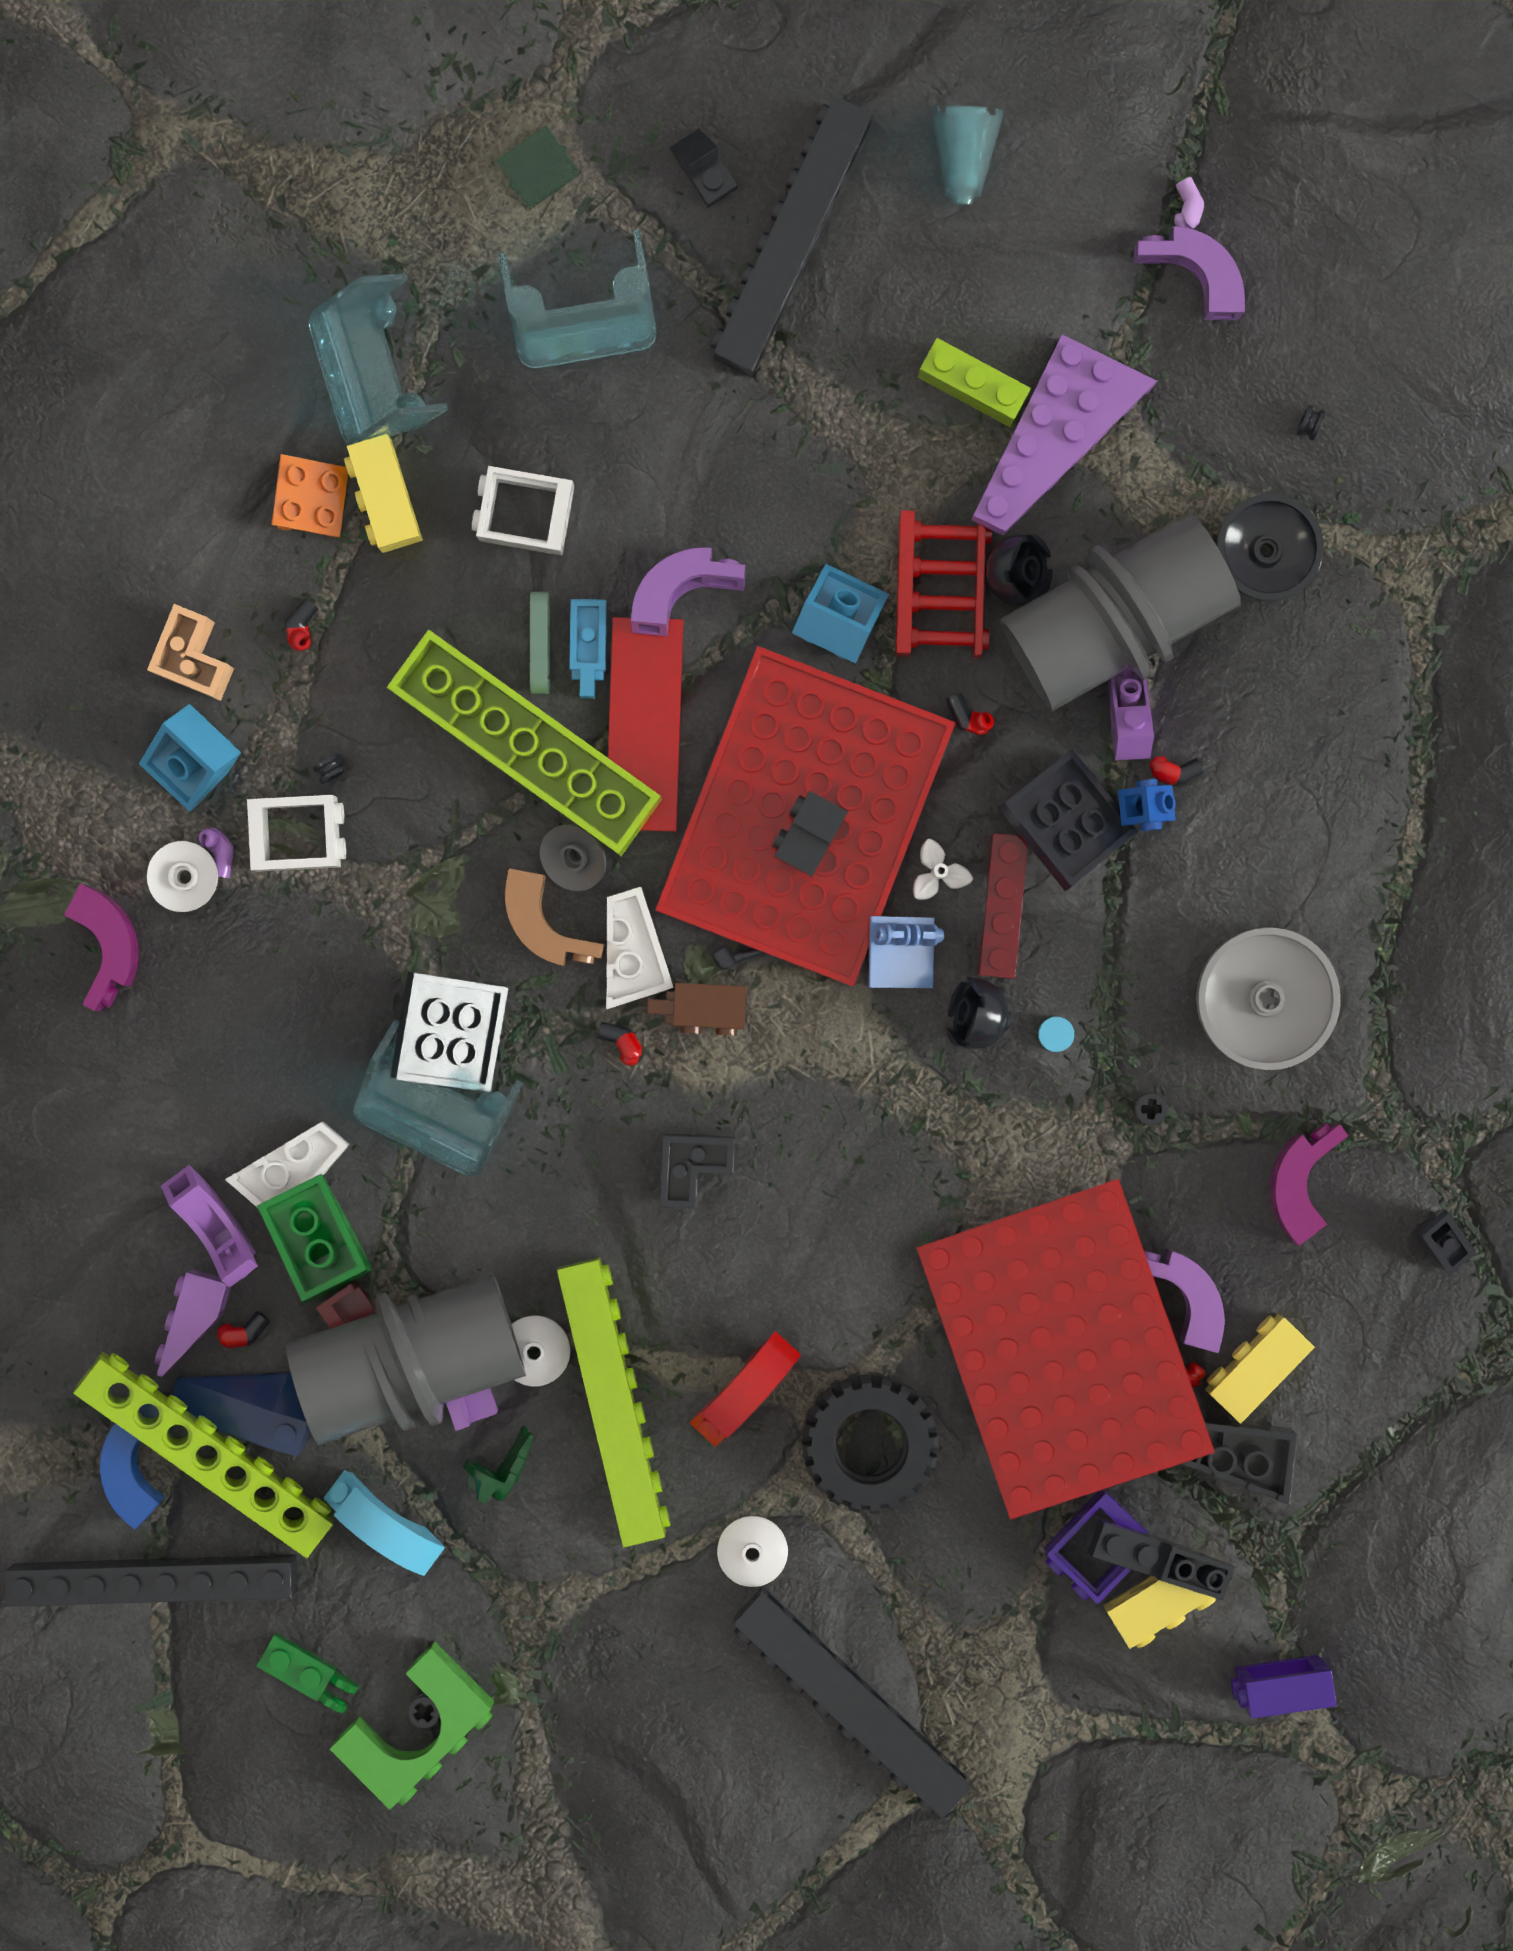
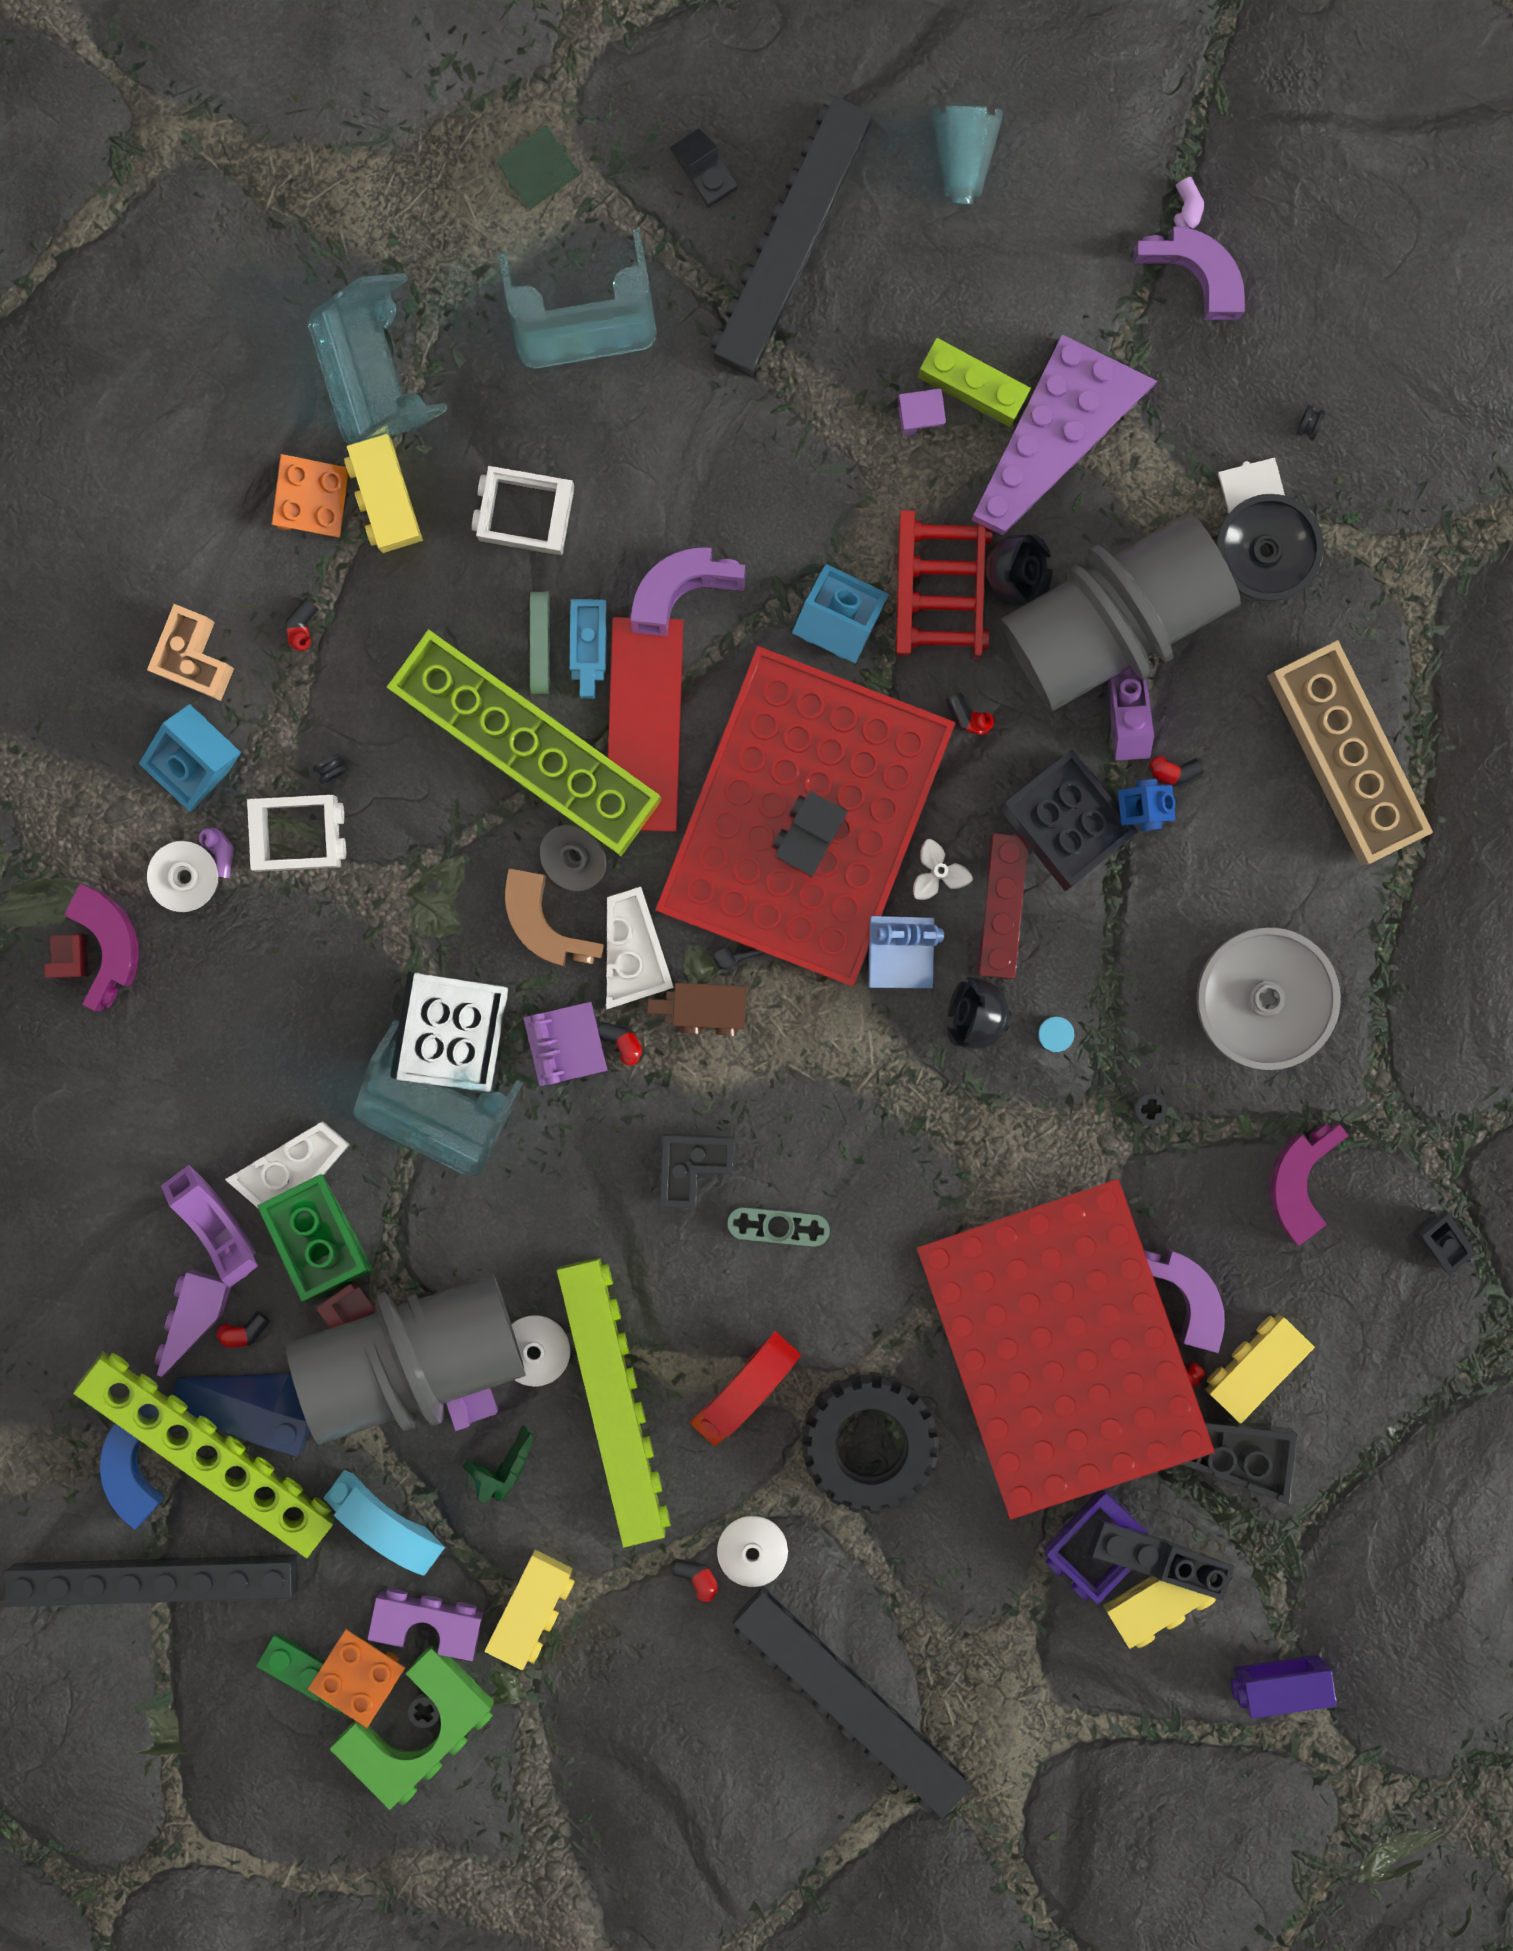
none -> dark red panel [44,934,88,978]
none -> orange hinge [308,1629,406,1728]
none -> medium lavender arch [368,1588,484,1661]
none -> light yellow brick [484,1550,575,1671]
none -> medium lavender hinge [524,1002,608,1086]
none -> arm [672,1558,718,1602]
none -> sand green beam [728,1206,830,1247]
none -> medium lavender panel [897,389,946,436]
none -> white piece [1218,457,1285,514]
none -> tan brick [1267,640,1433,866]

